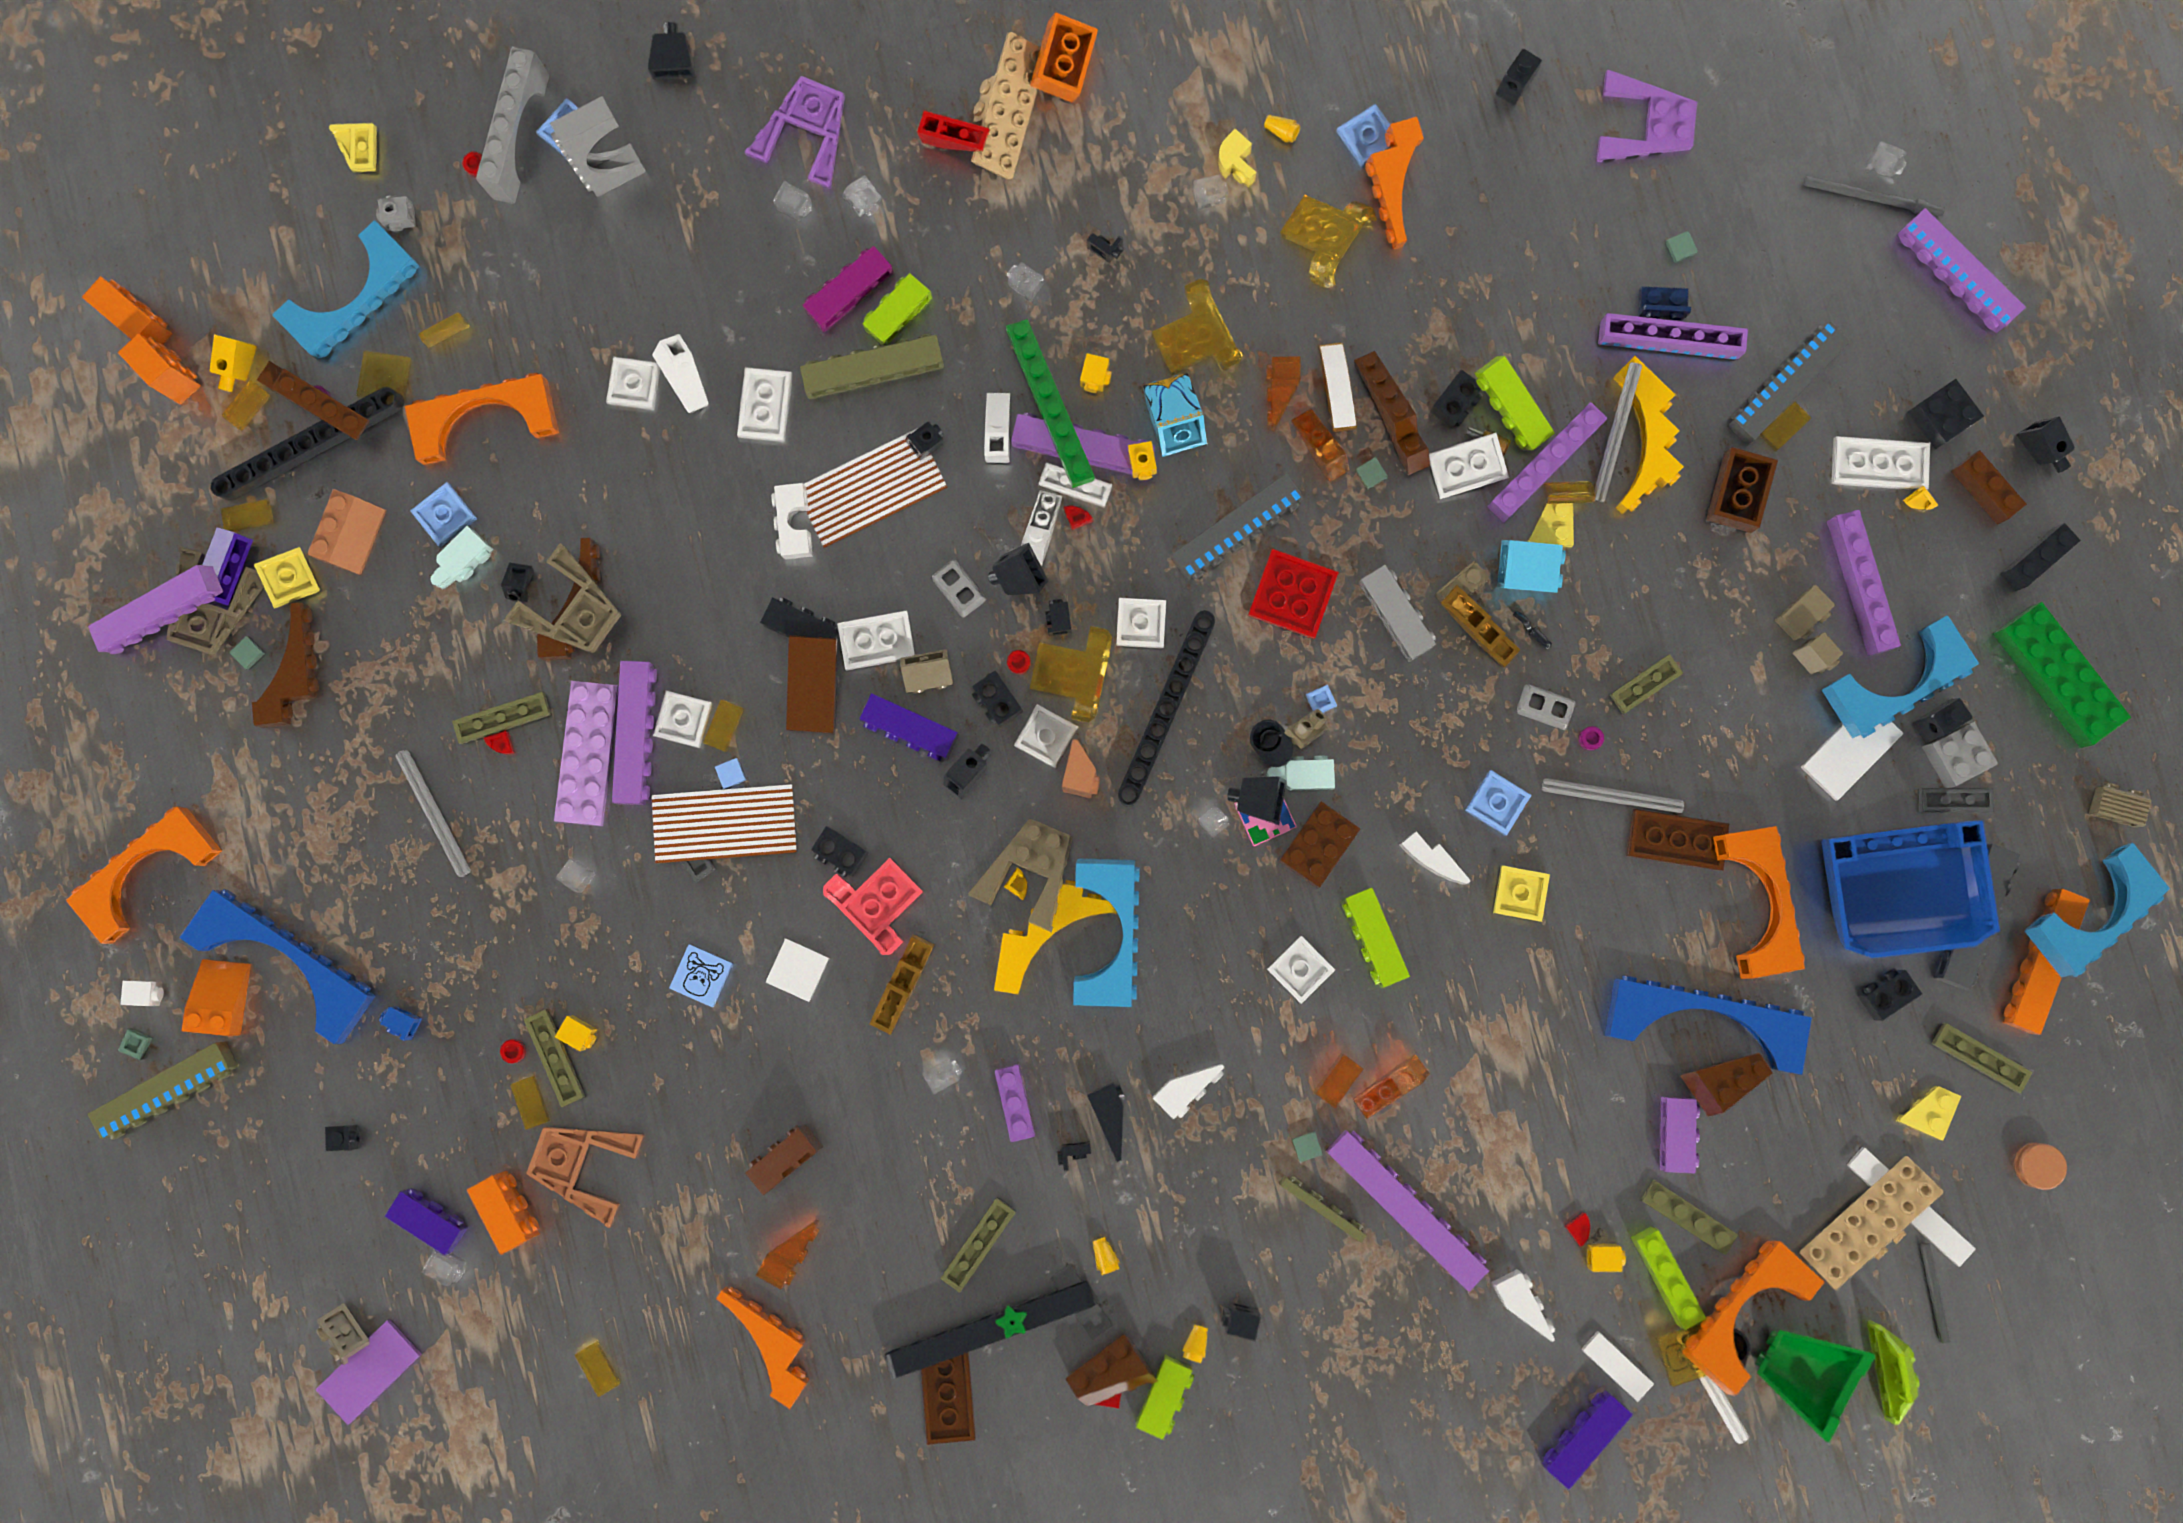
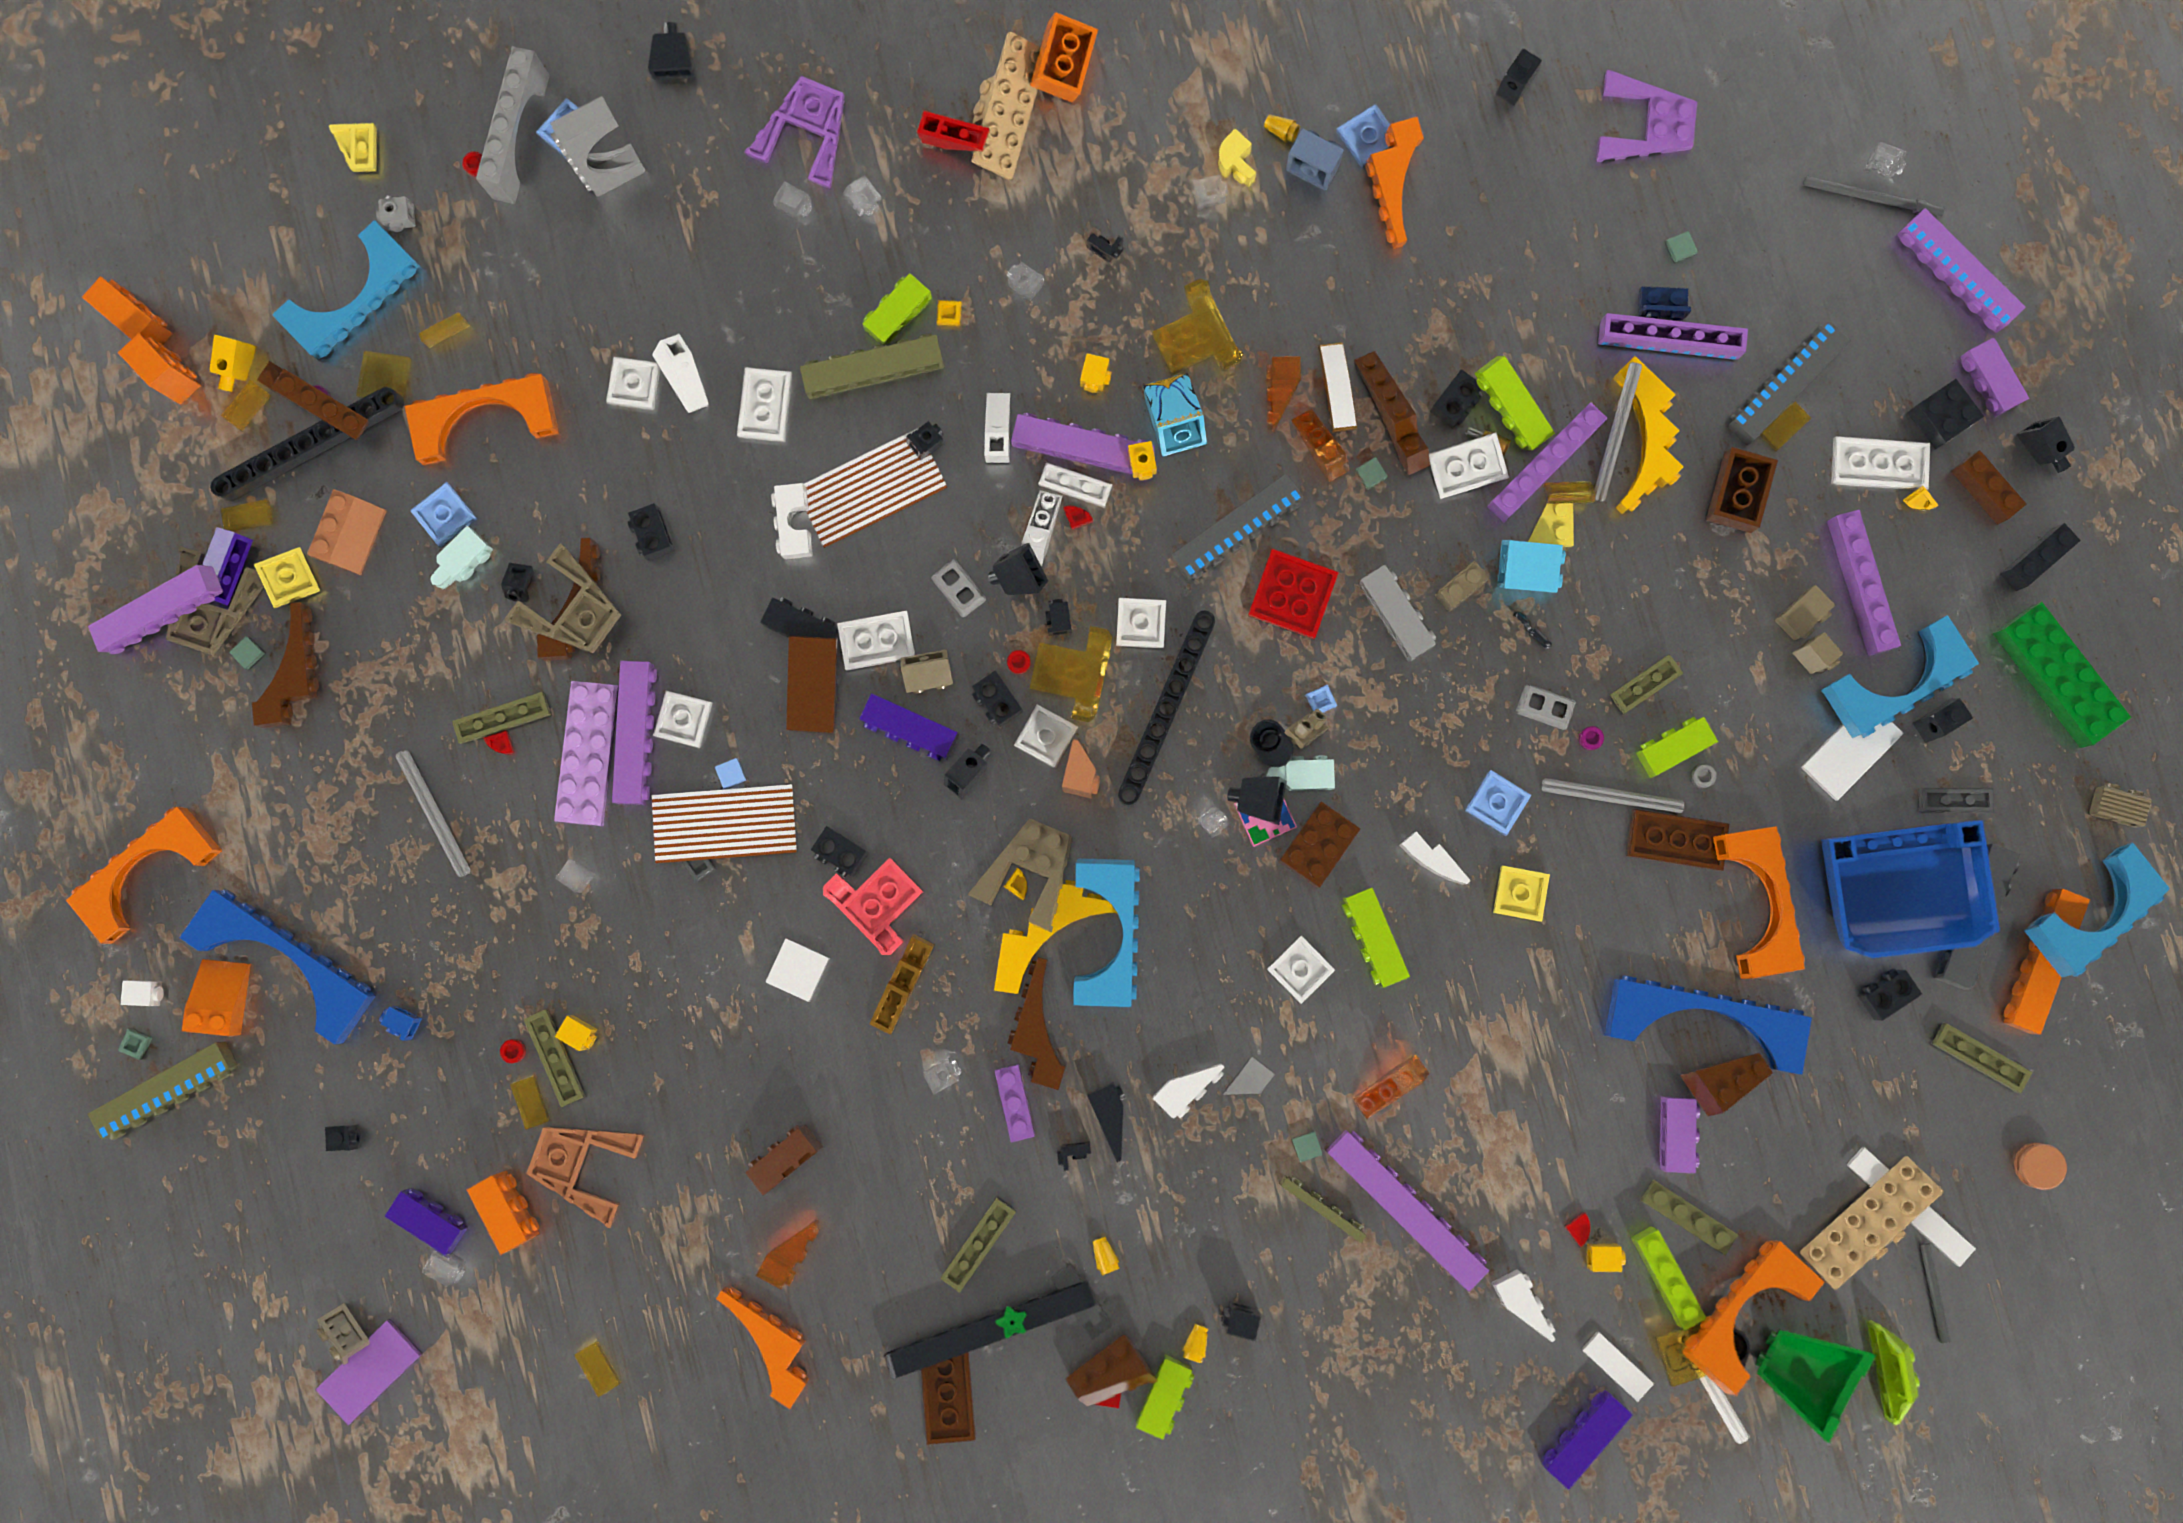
light blue tile [669,944,733,1007] -> none
clear yellow tile [703,699,744,752] -> none
magenta brick [803,246,894,332] -> none
green plate [1006,319,1095,488] -> none
clear yellow piece [1280,195,1377,288] -> none
clear orange brick [1313,1053,1363,1108] -> none
pearl gold slope [1440,585,1520,667] -> none
light yellow wing [1896,1086,1961,1141] -> none
light grey brick [1922,722,1998,788] -> none
none -> black brick [627,503,675,561]
none -> yellow tile [937,300,962,326]
none -> reddish brown arch [1007,957,1066,1090]
none -> light grey sticker [1223,1057,1275,1095]
none -> sand blue brick [1286,128,1344,191]
none -> lime brick [1636,716,1718,778]
none -> light grey tile [1690,764,1716,788]
none -> medium lavender brick [1960,338,2029,417]

